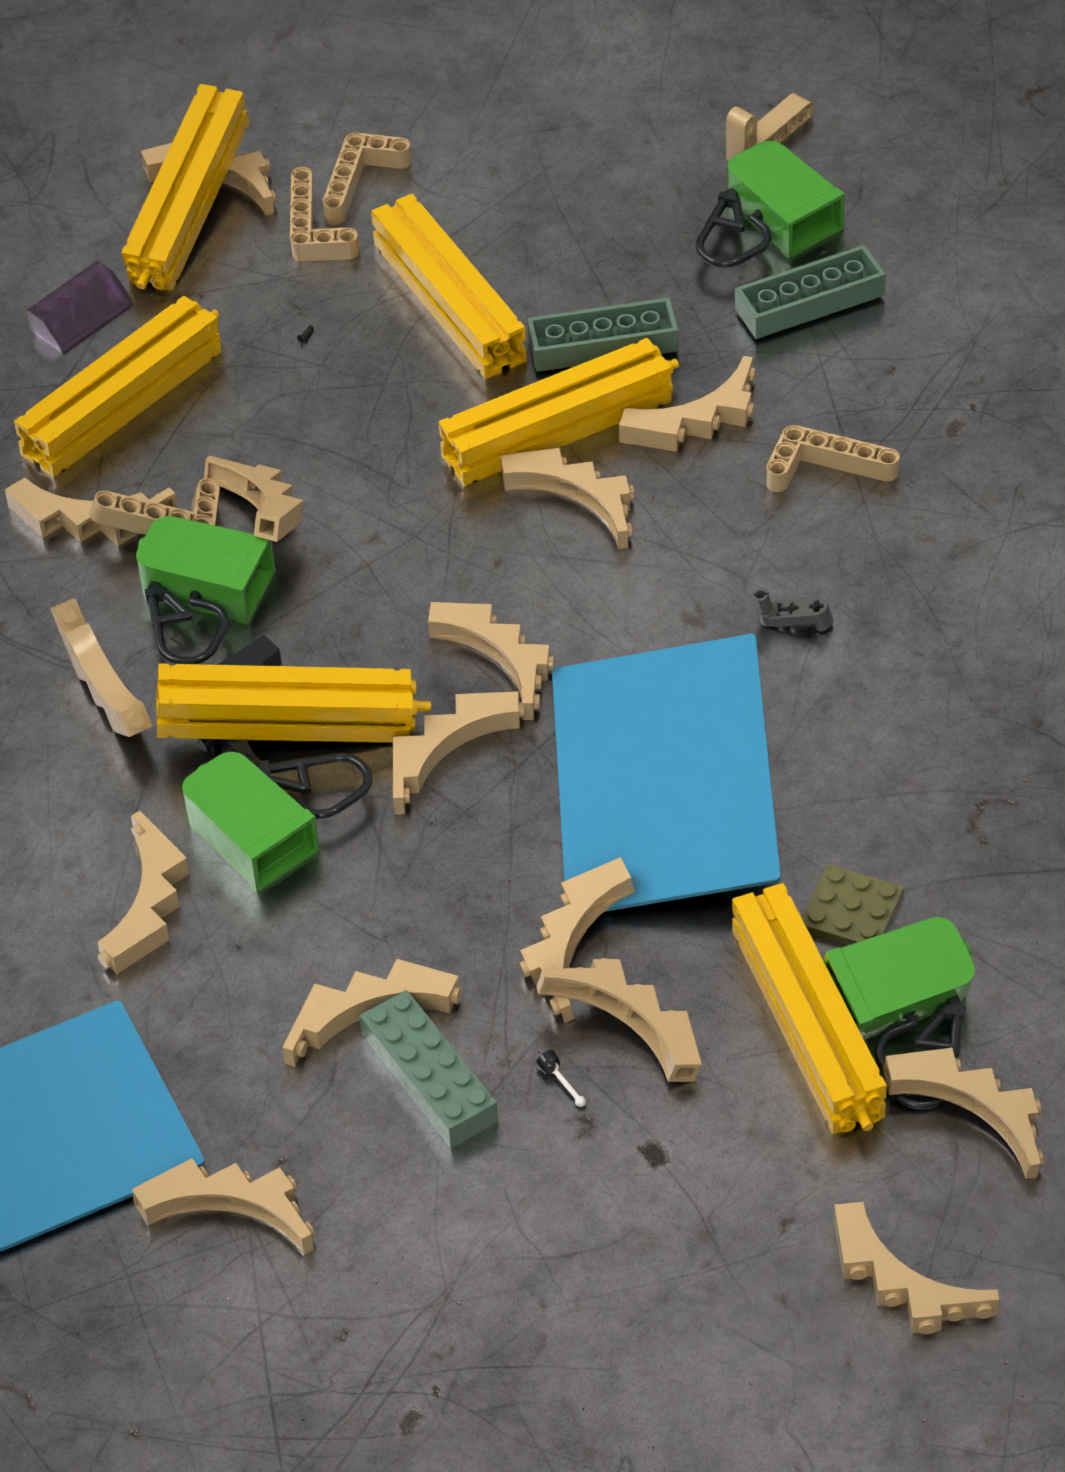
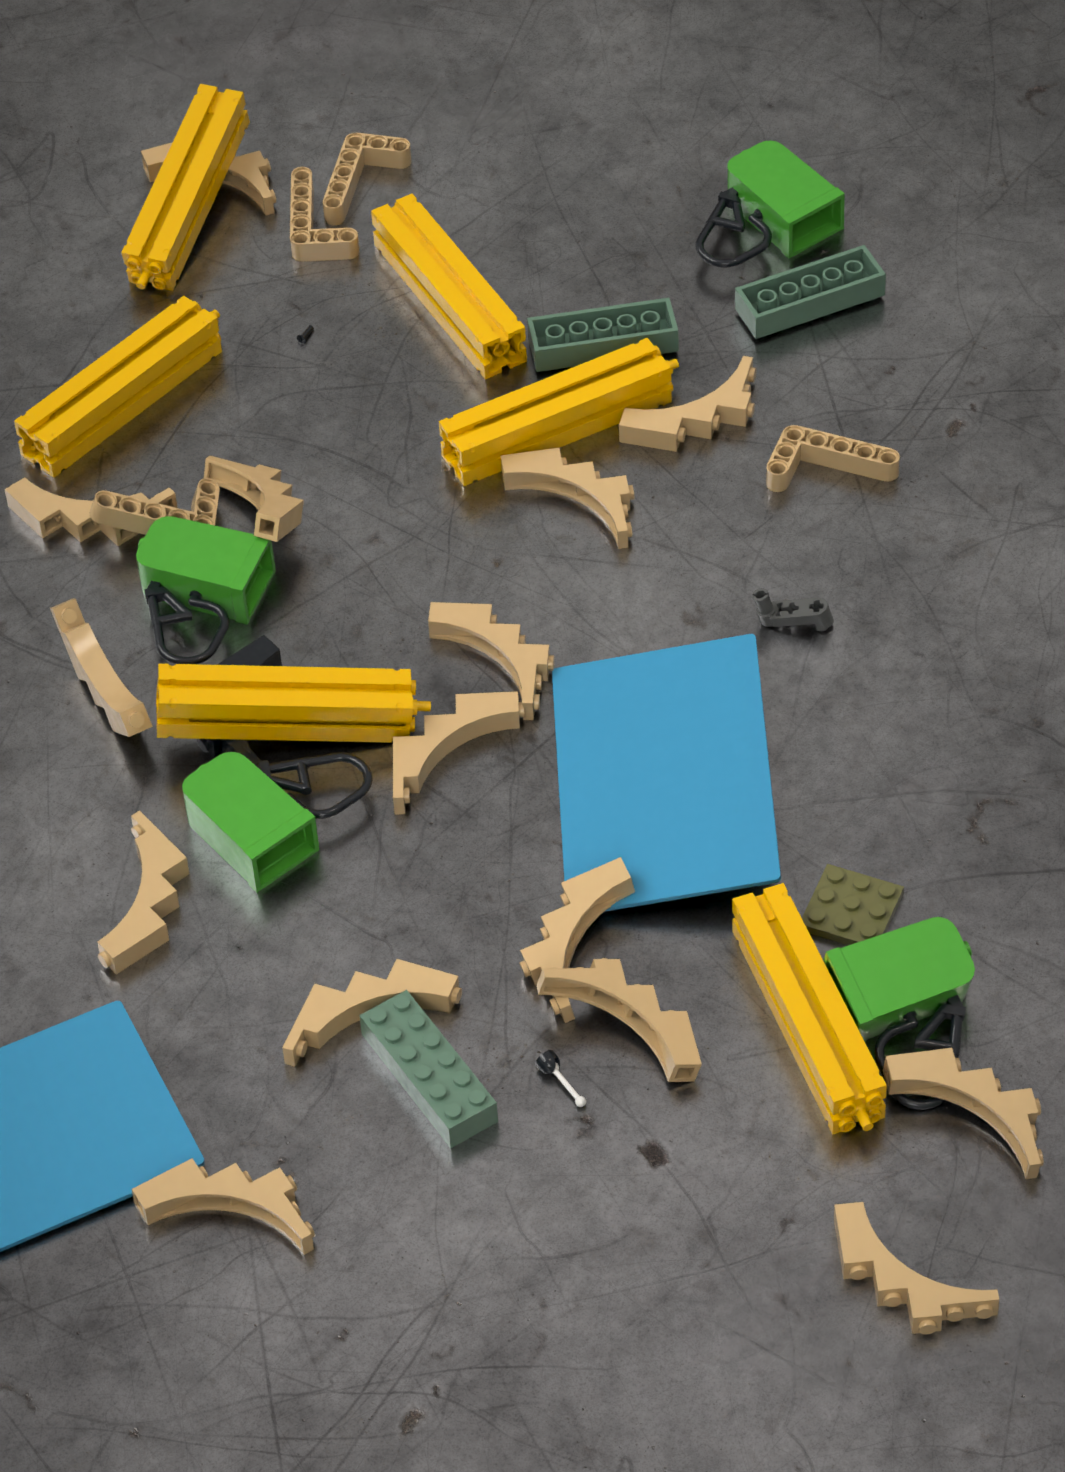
clear purple slope [27,261,133,353] -> none
tan beam [726,93,814,161] -> none

